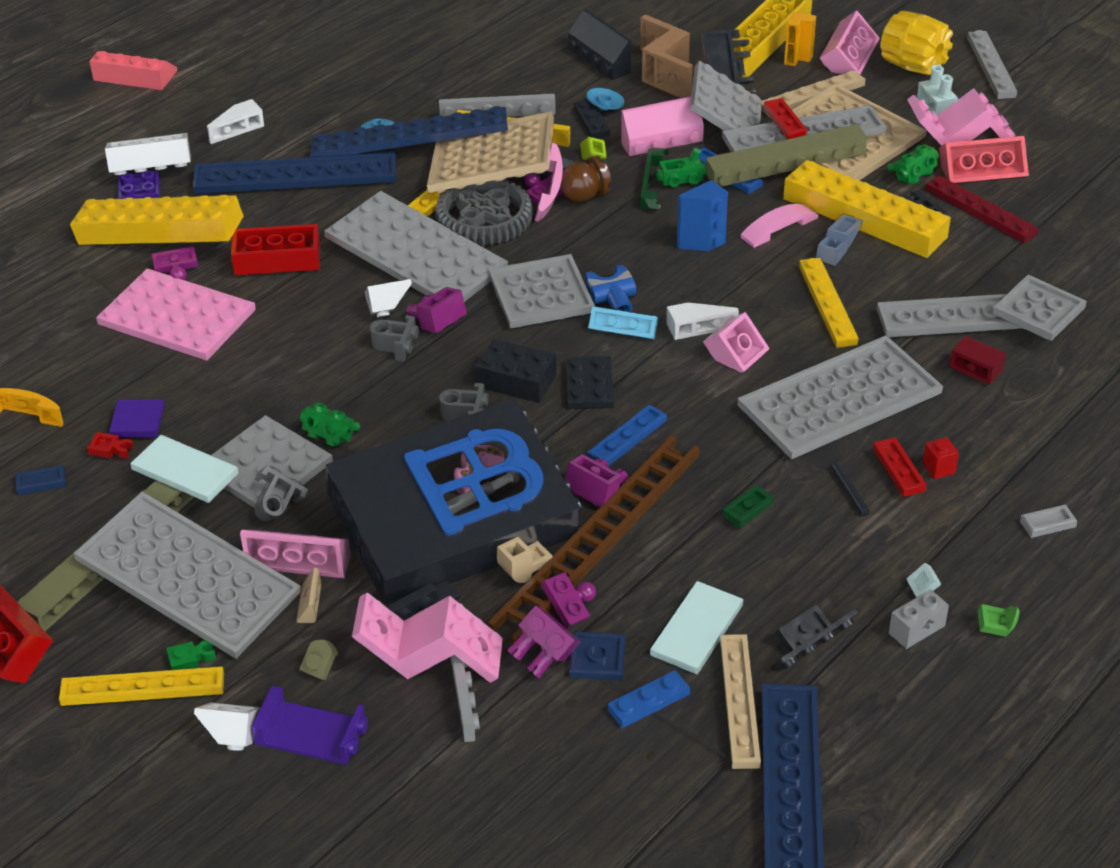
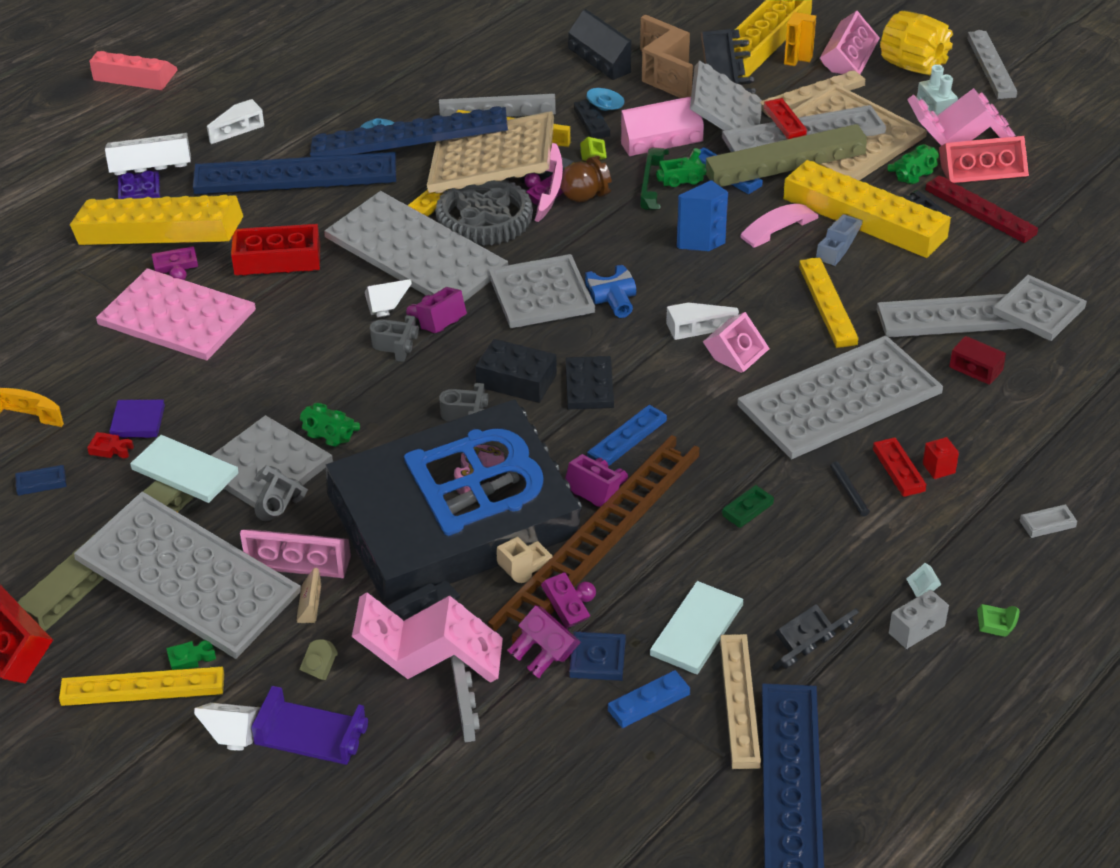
medium azure plate [588,306,658,339] -> none

